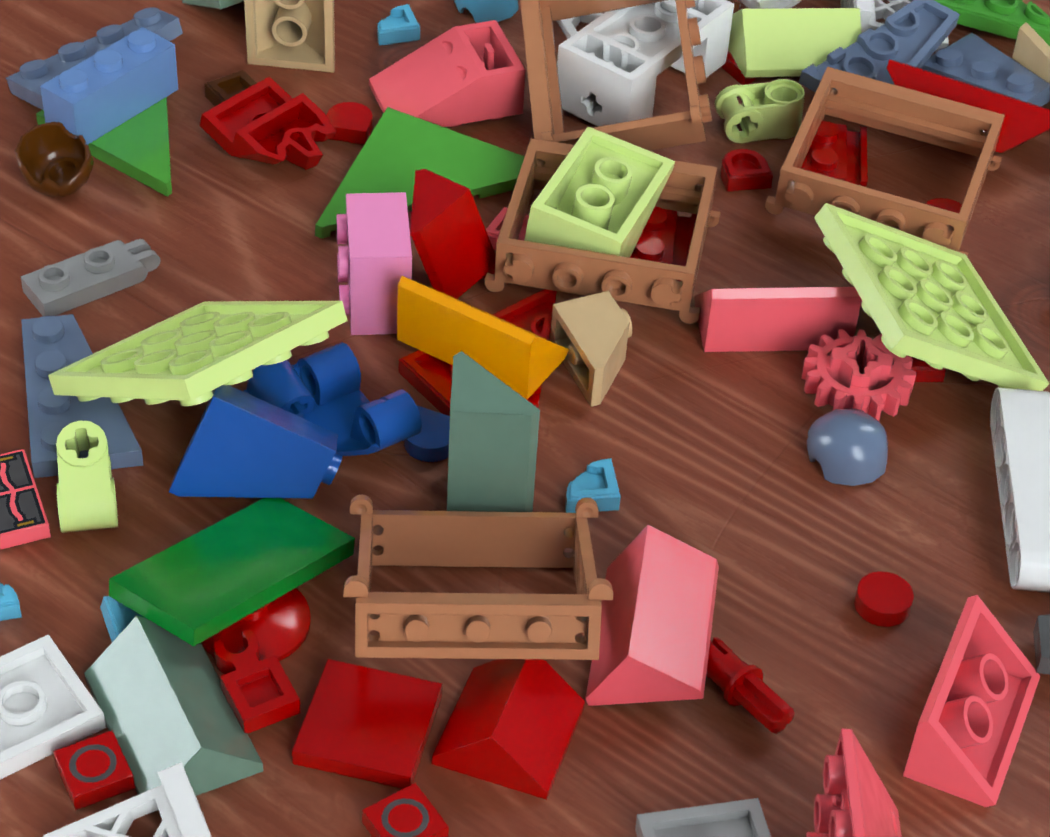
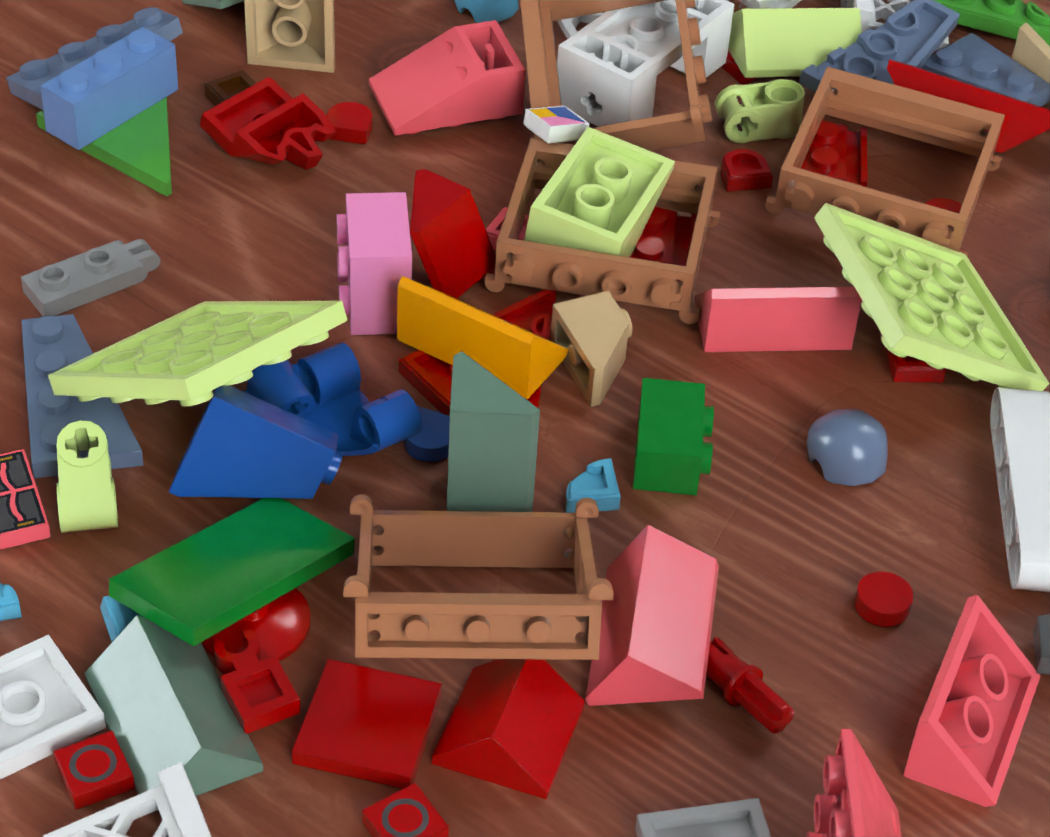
reddish brown hair [15,122,94,197] -> none
bright green tile [315,107,525,238] -> none
medium azure tile [377,4,420,46] -> none
coral gear [801,329,916,421] -> none
none -> white tile [523,106,590,144]
none -> green brick [633,378,714,495]

